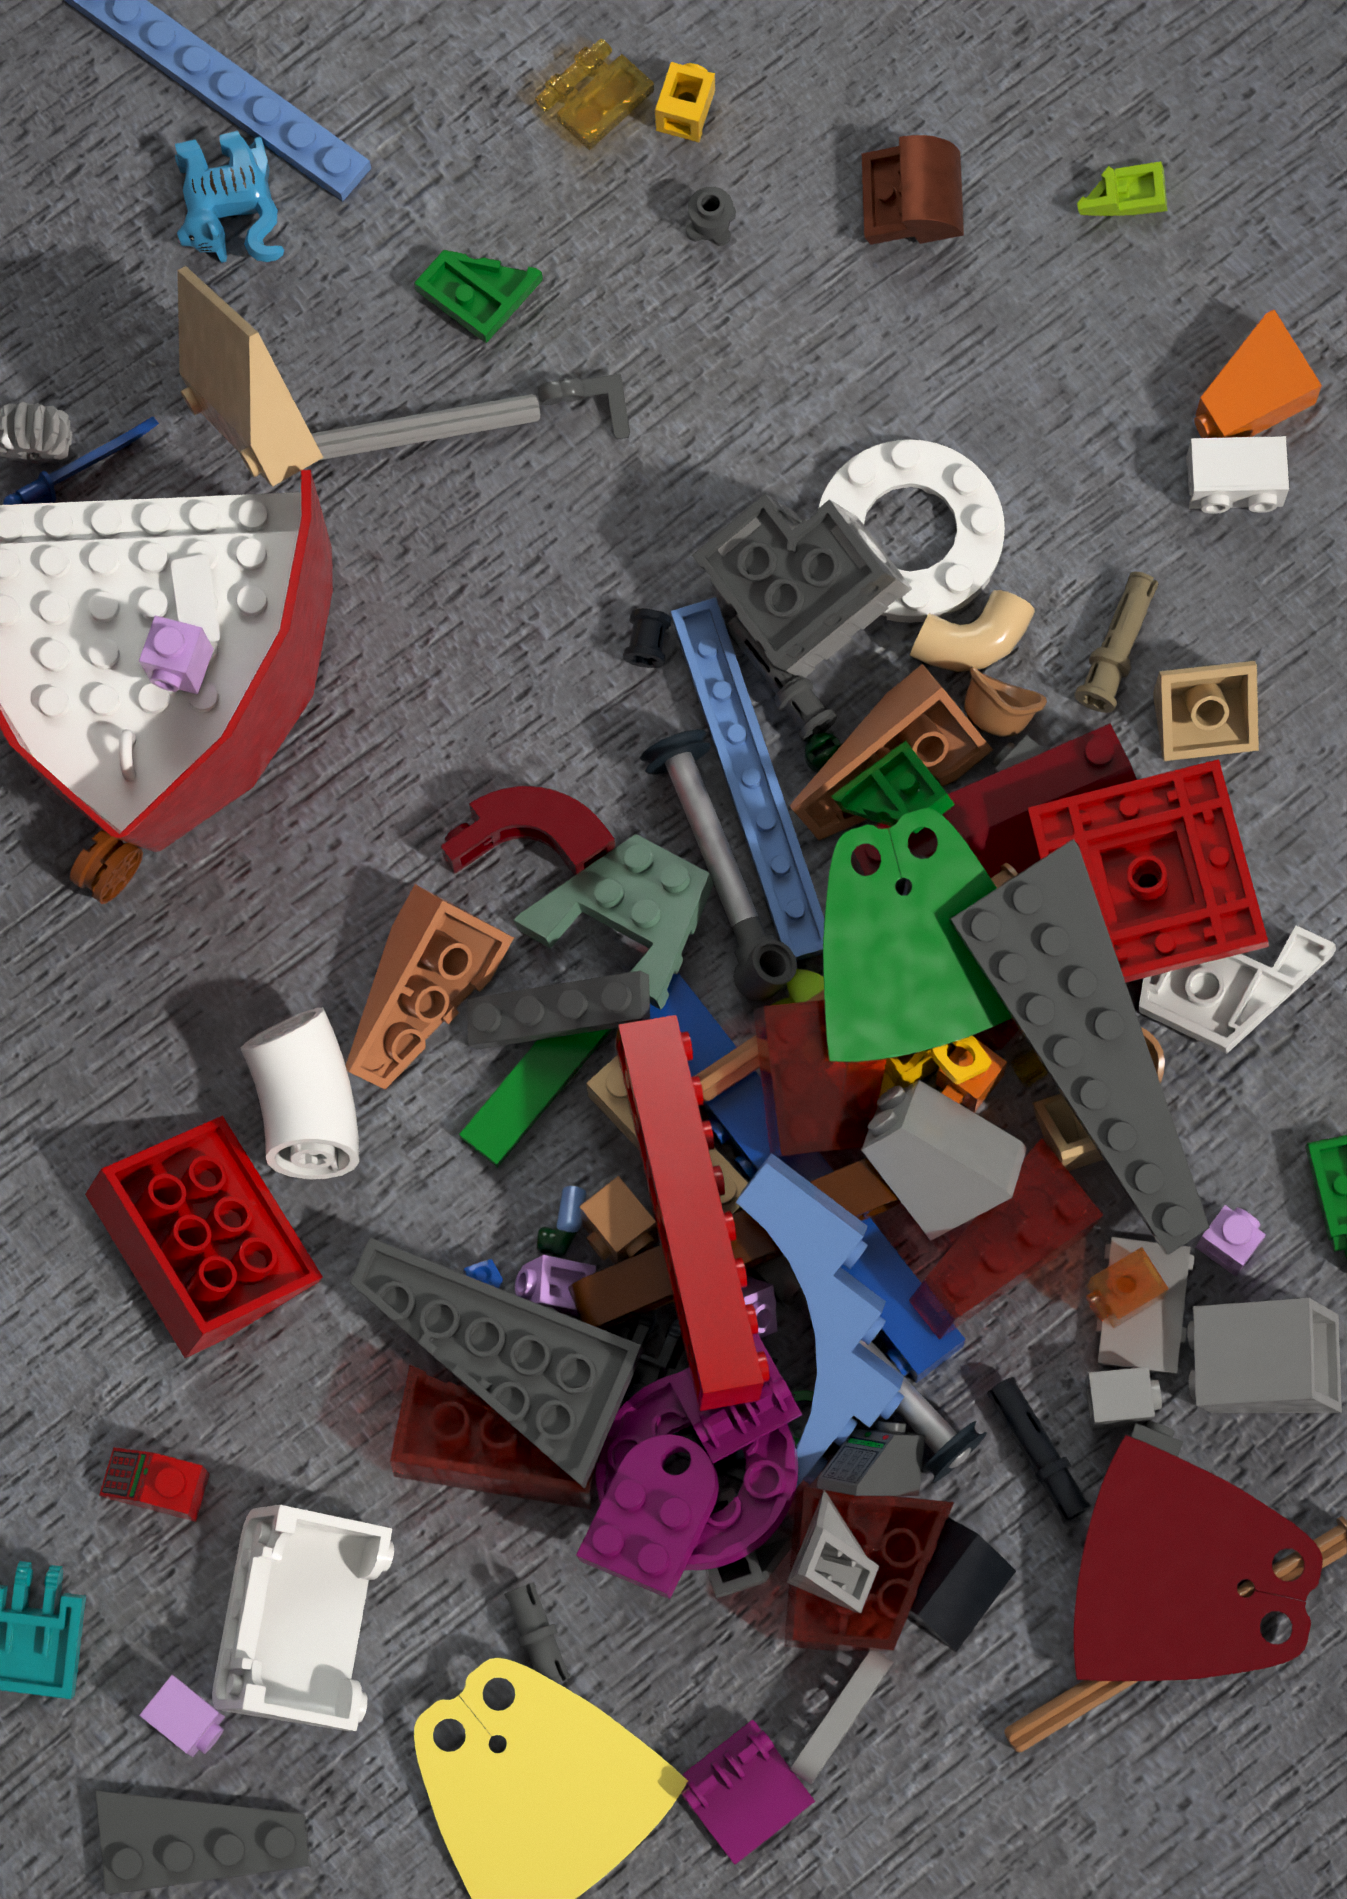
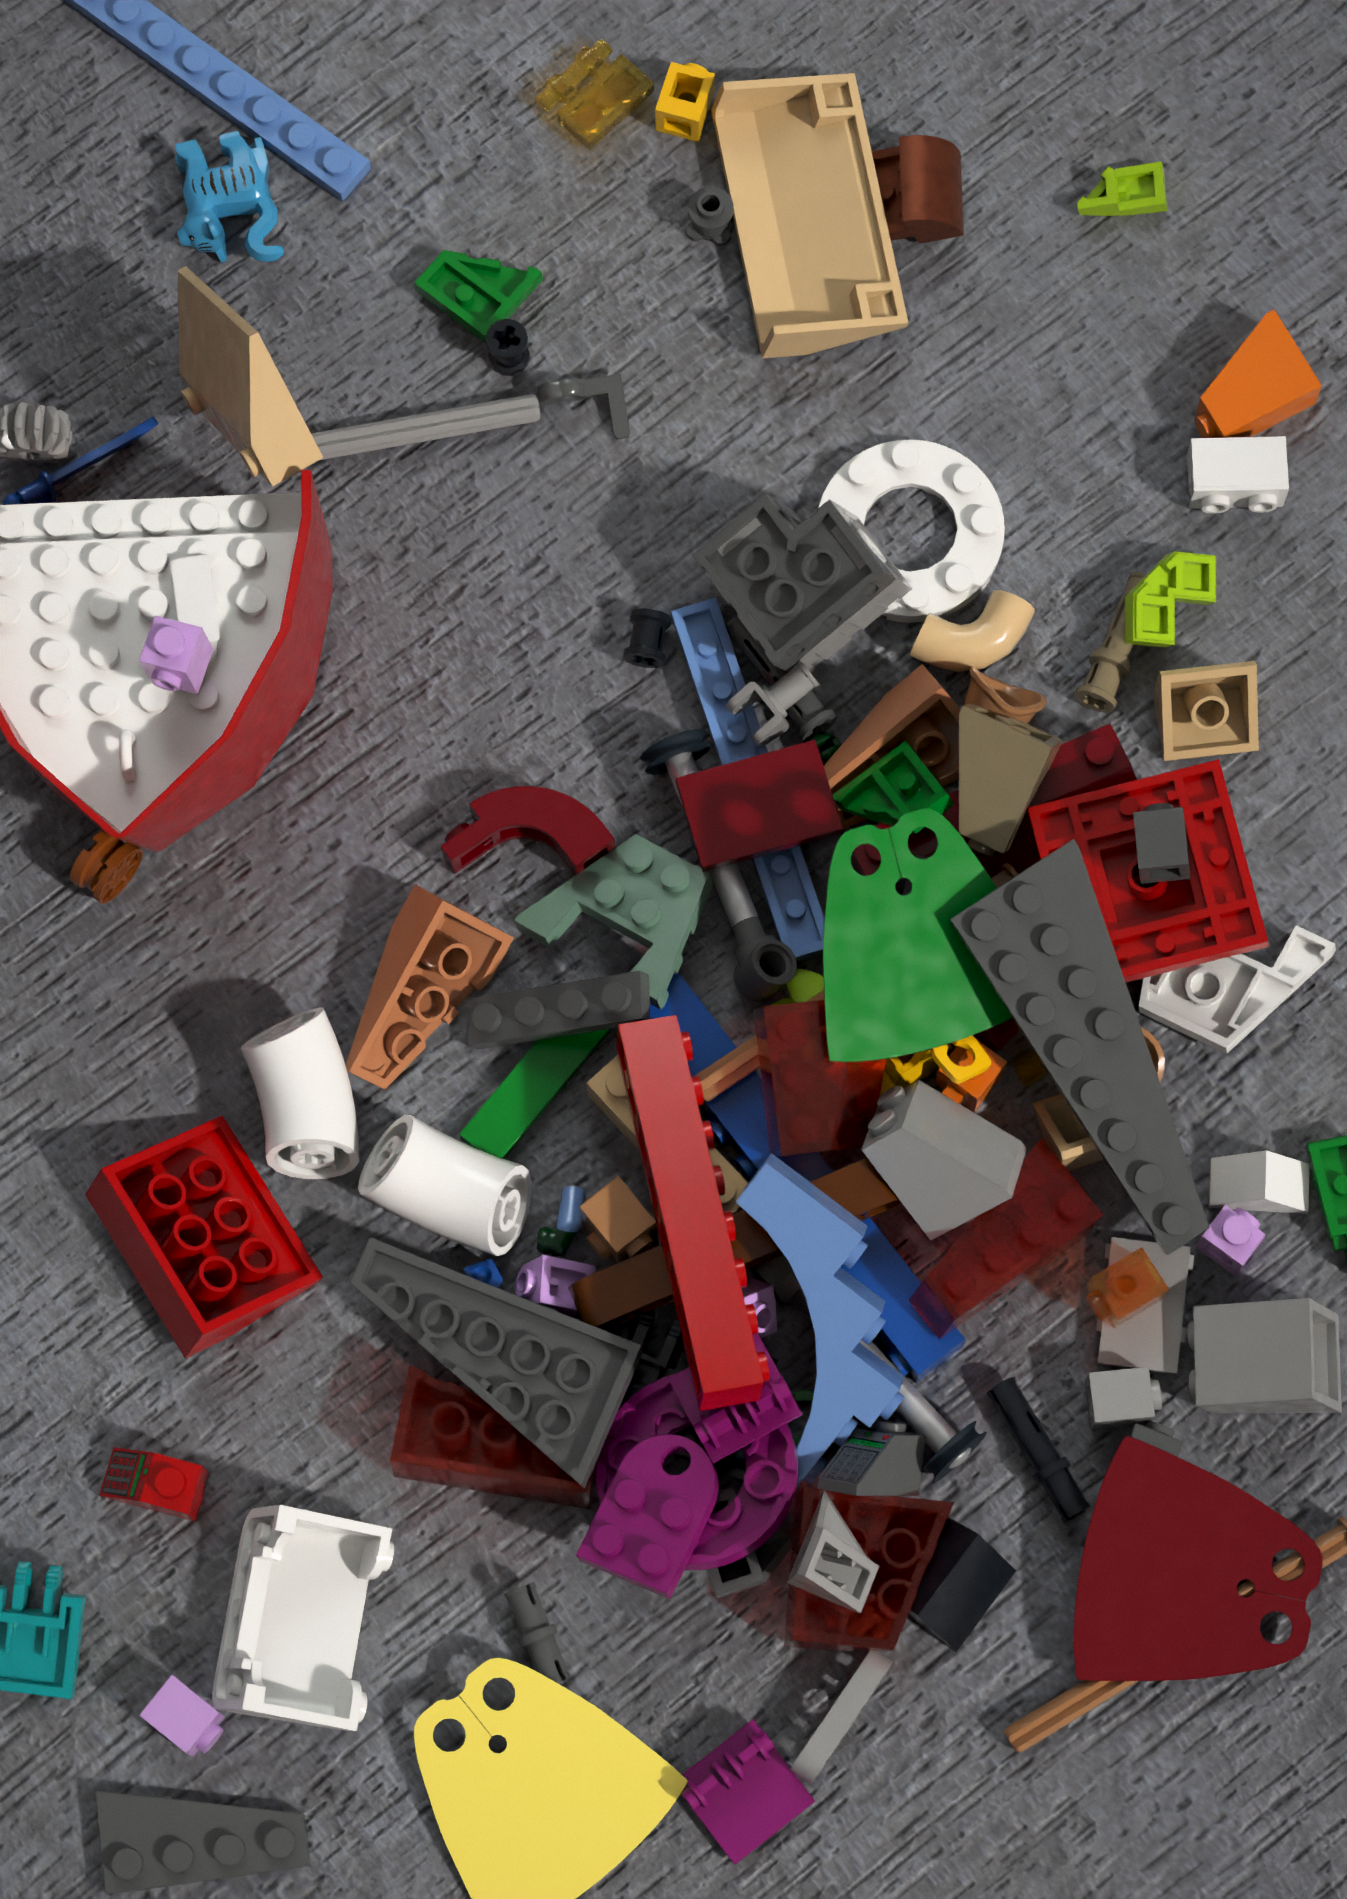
none -> white brick [358,1115,532,1256]
none -> black bush [486,319,530,376]
none -> dark red tile [676,740,843,872]
none -> tan slope [711,73,908,359]
none -> light grey piece [726,661,820,748]
none -> dark tan slope [959,703,1063,856]
none -> lime tile [1125,551,1216,648]
none -> dark grey brick [1133,803,1191,884]
none -> white slope [1209,1150,1310,1214]

